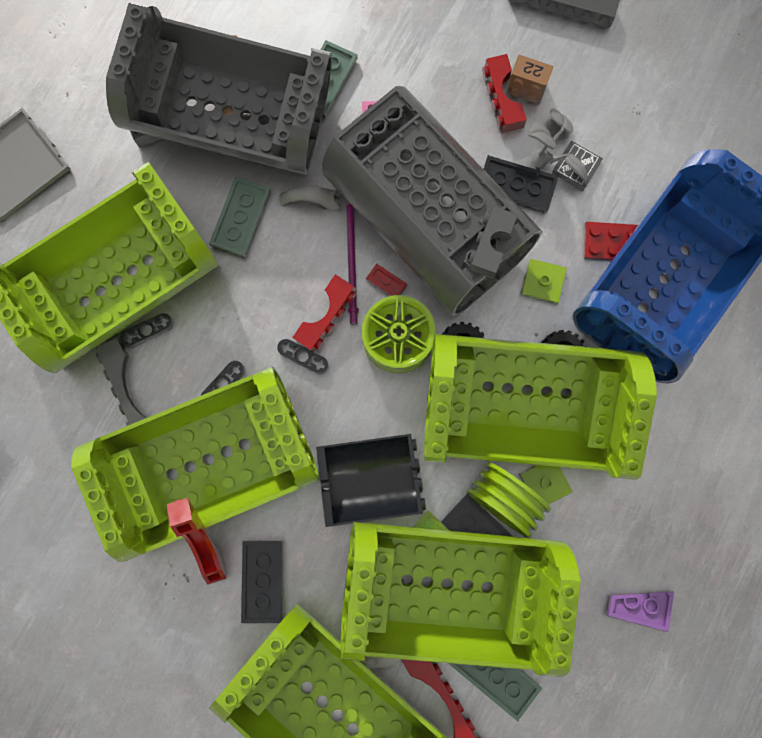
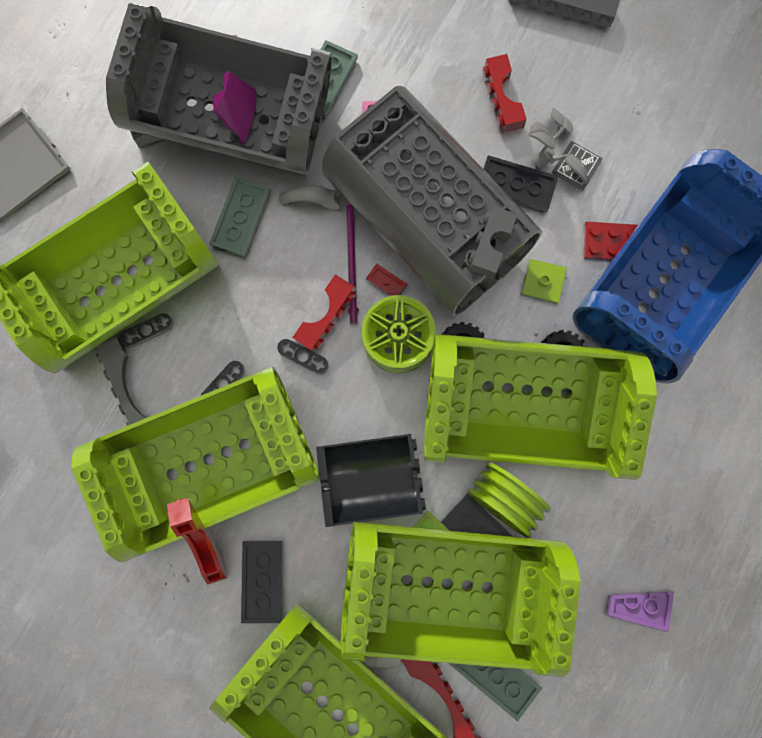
medium nougat brick [506,54,554,103] -> none
lime plate [519,465,573,504] -> none
none -> magenta slope [213,70,256,144]

